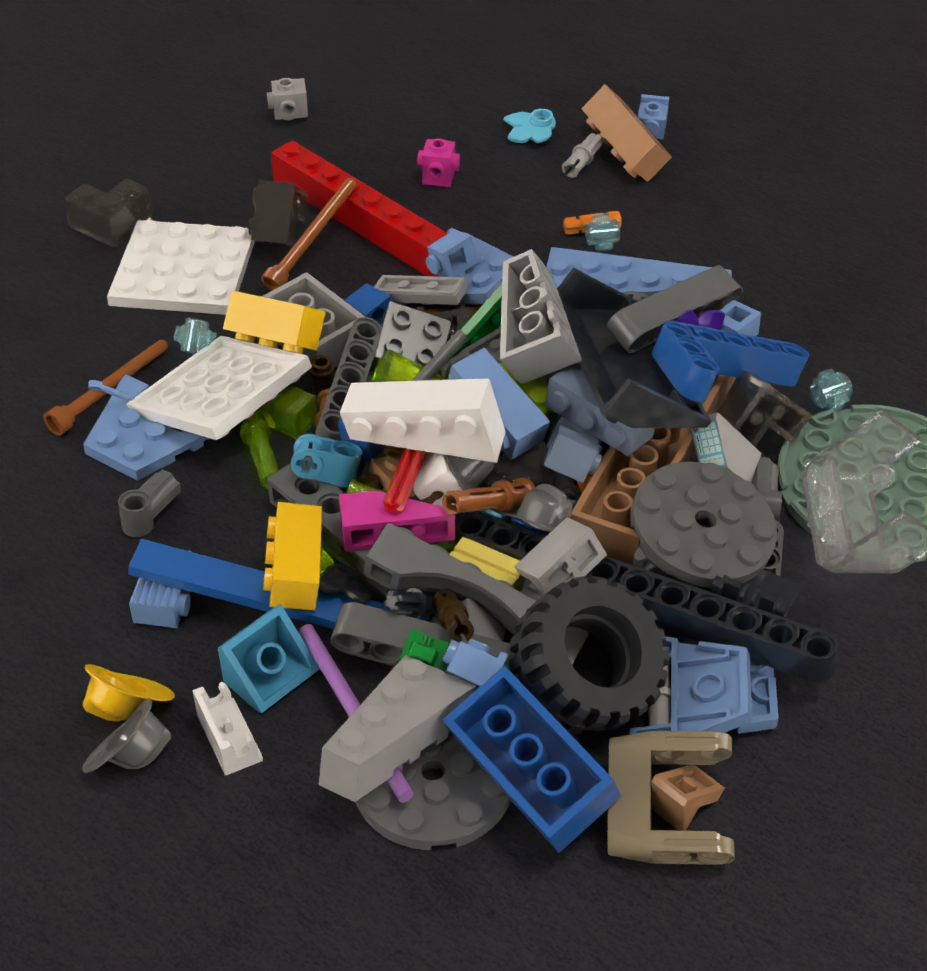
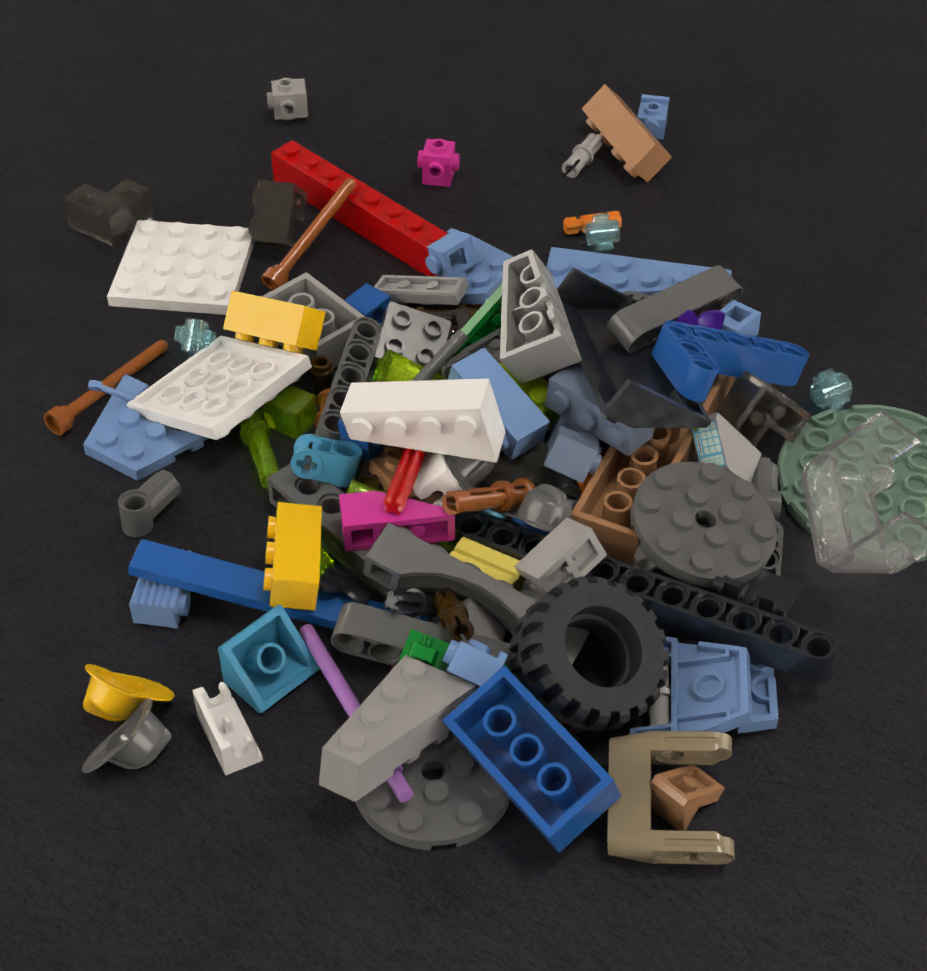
medium azure plate [504,109,556,143] -> none

